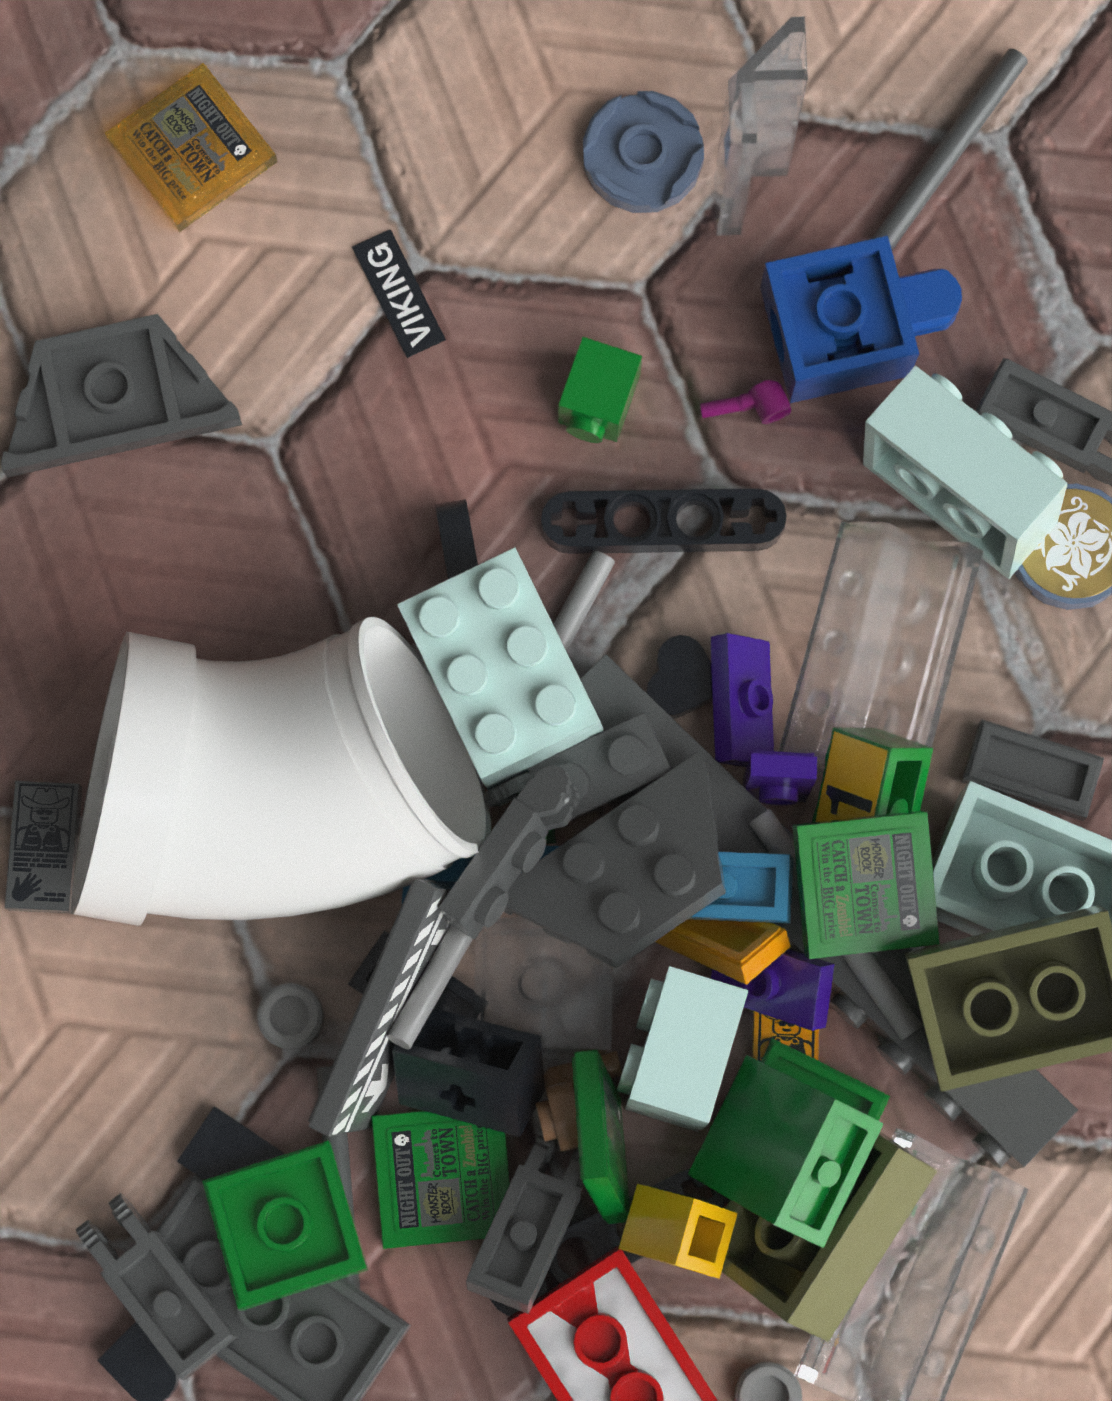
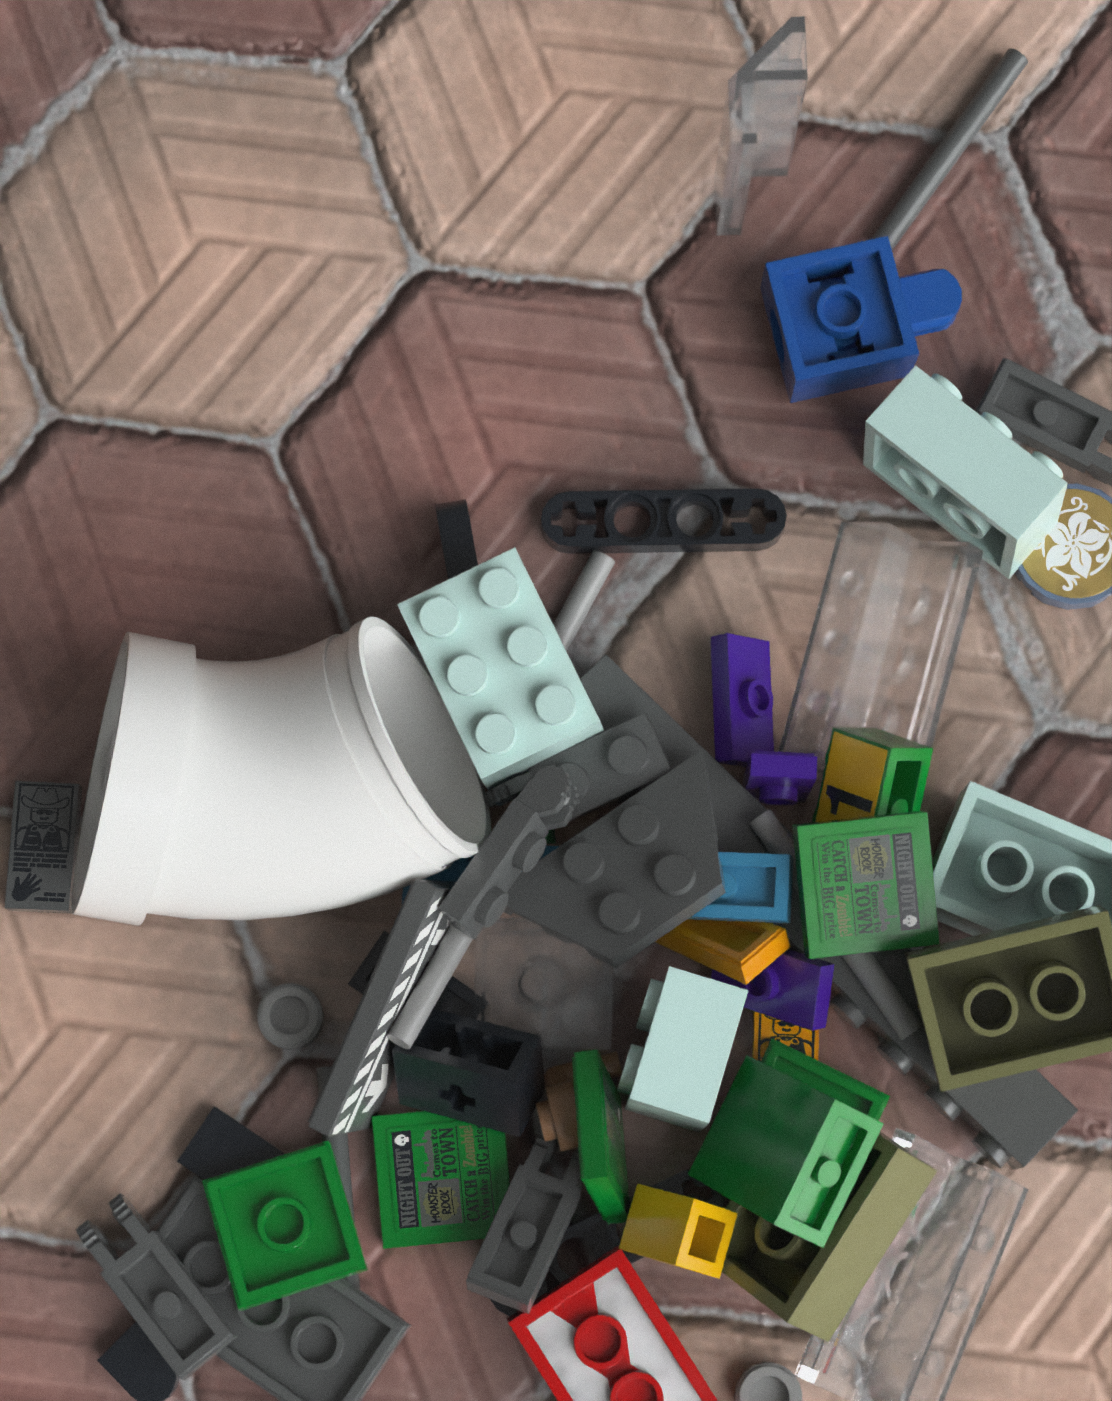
dark grey wing [1,314,242,478] -> none
clear yellow tile [105,63,278,233] -> none
black sticker [352,229,446,358] -> none
green brick [558,337,642,443] -> none
sand blue tile [583,91,704,213] -> none
black tile [646,635,713,719] -> none
magenta hand [700,380,792,424] -> none
dark grey tile [961,719,1104,821] -> none

